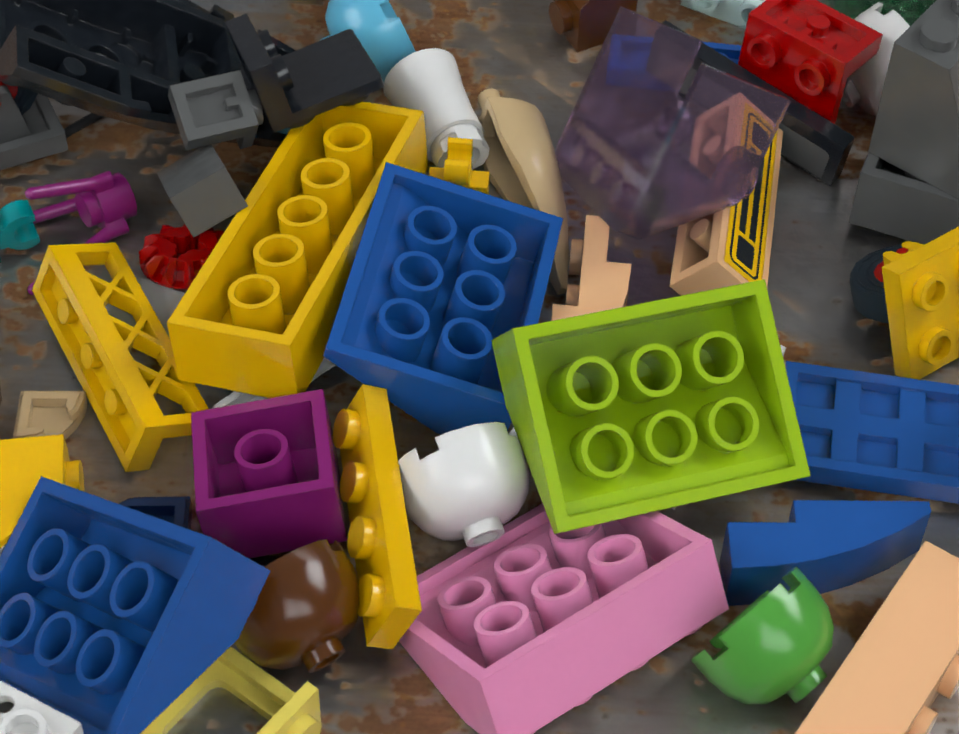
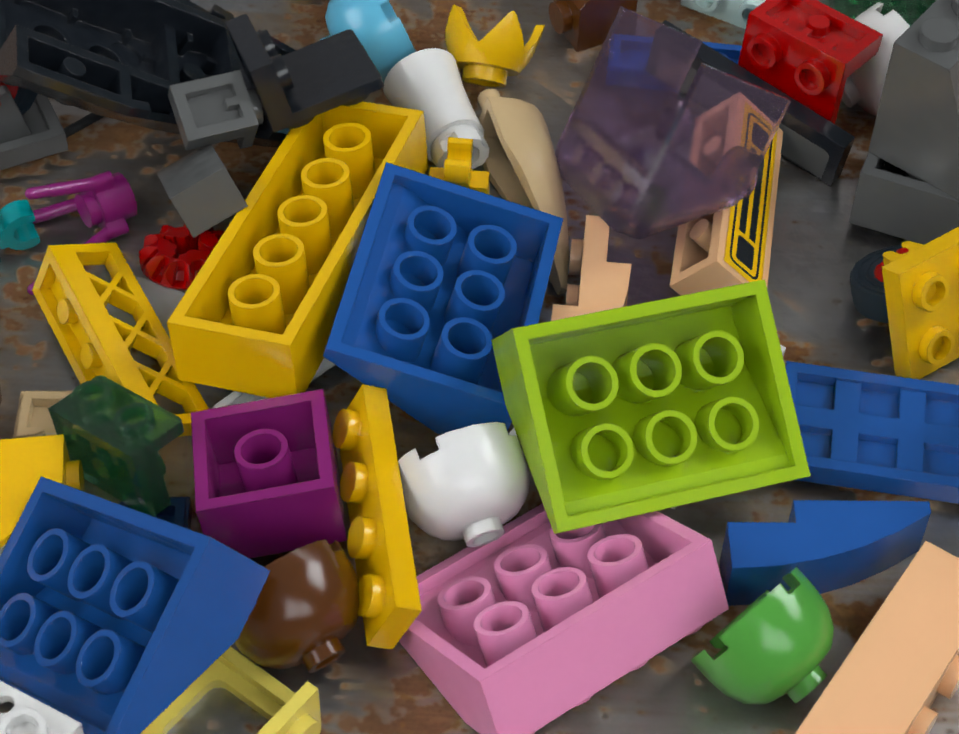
none -> clear green bracket [48,375,184,517]
none -> yellow piece [445,4,545,88]

